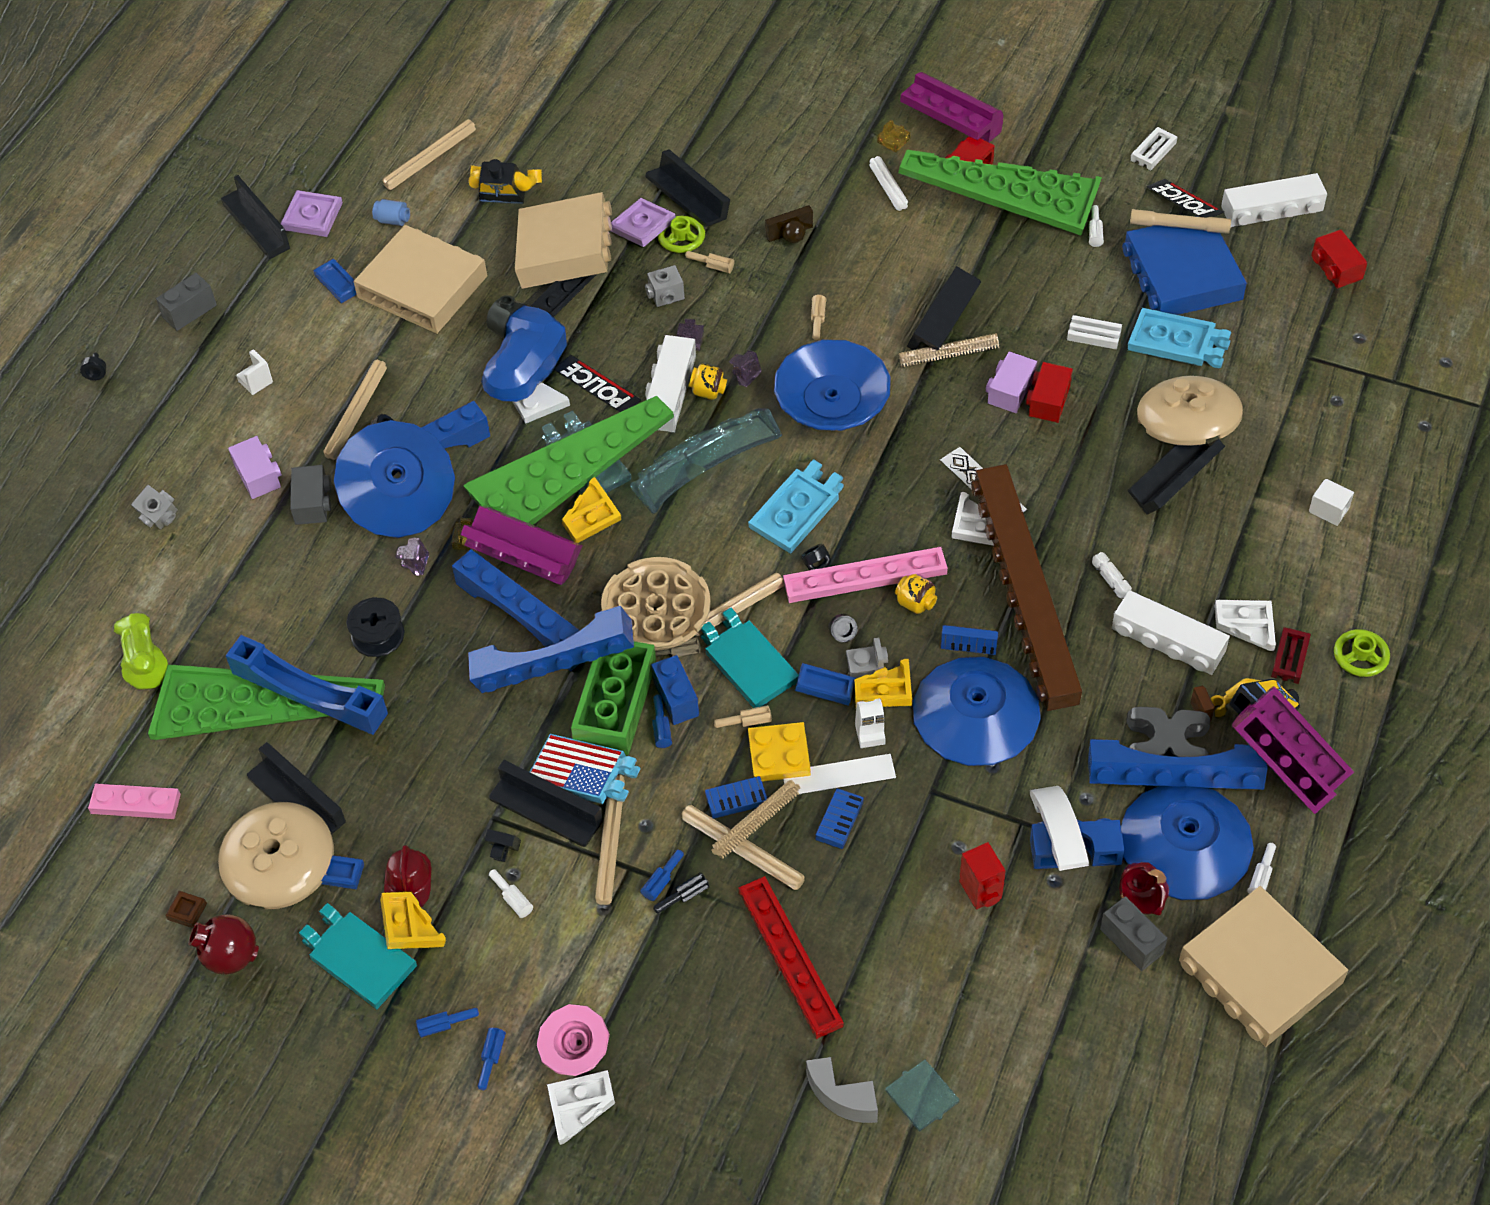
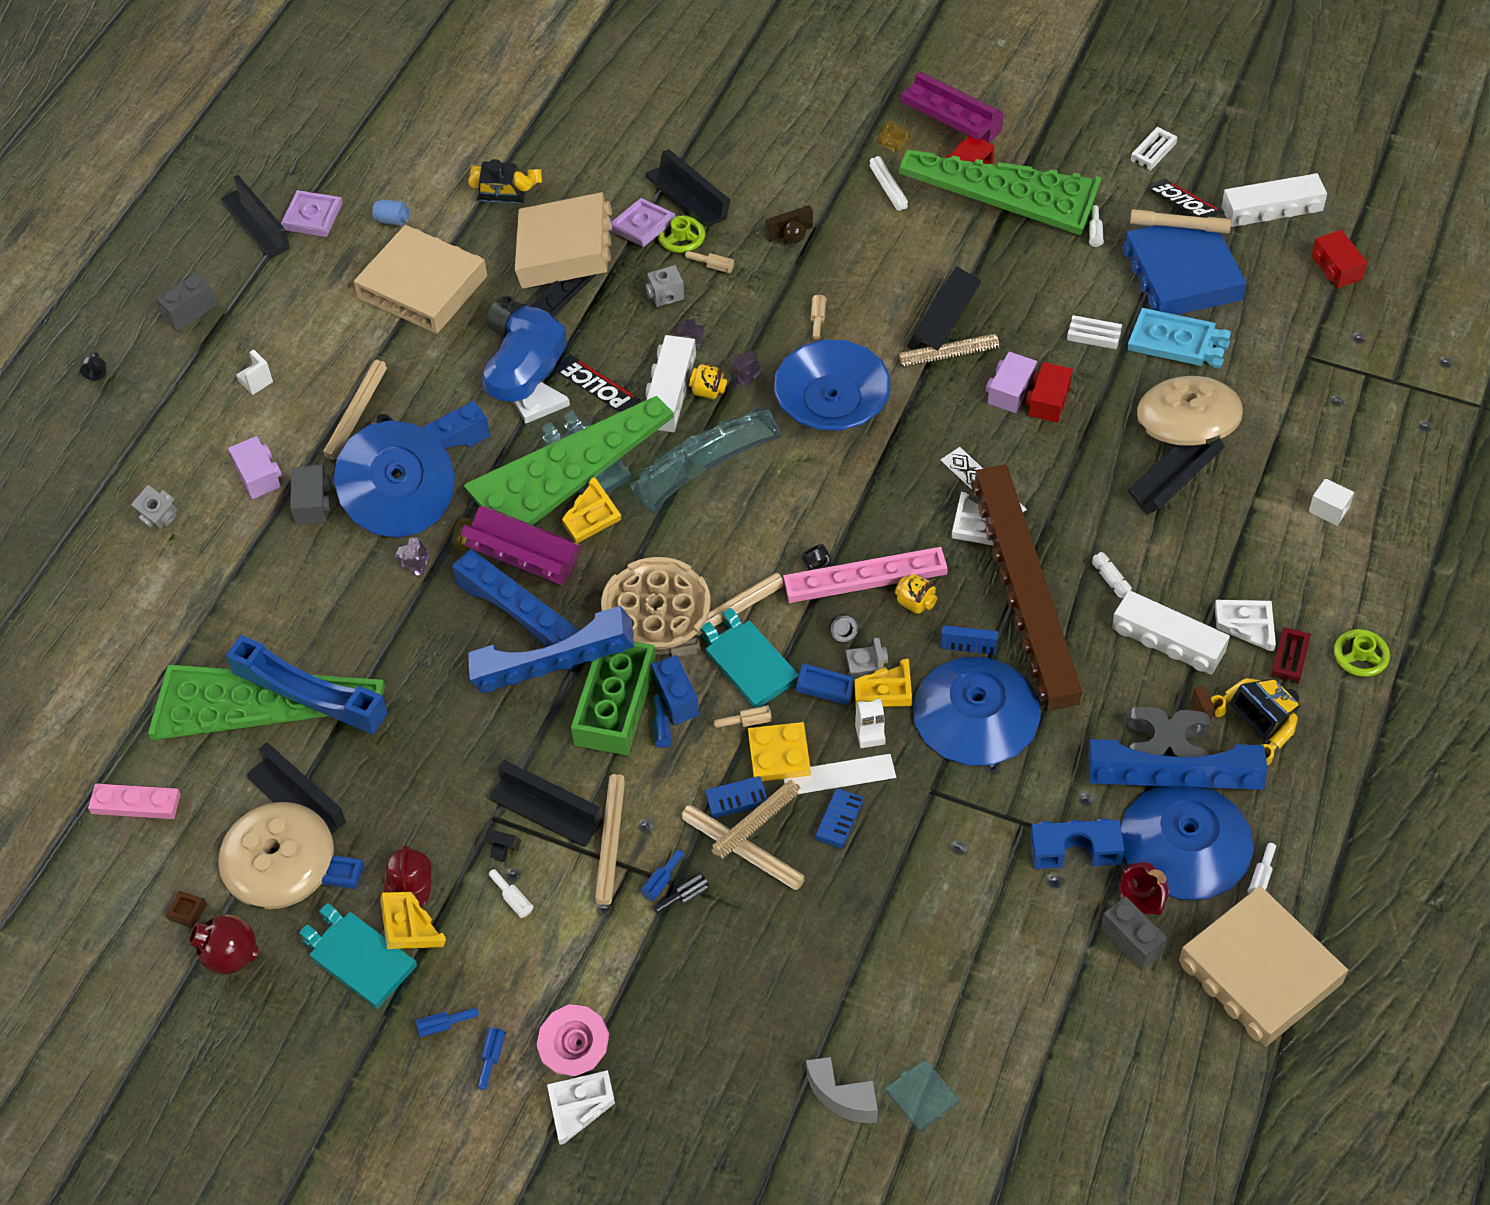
lime hair [114,613,168,690] -> none
blue tile [313,259,357,303] -> none
black piece [346,597,405,657] -> none
tan axle [382,119,476,190] -> none
tile [530,734,640,804] -> none
red tile [739,876,844,1039] -> none
medium azure tile [748,460,844,554] -> none
red brick [959,842,1006,910] -> none
white slope [1030,786,1089,871] -> none
magenta brick [1232,686,1354,814] -> none

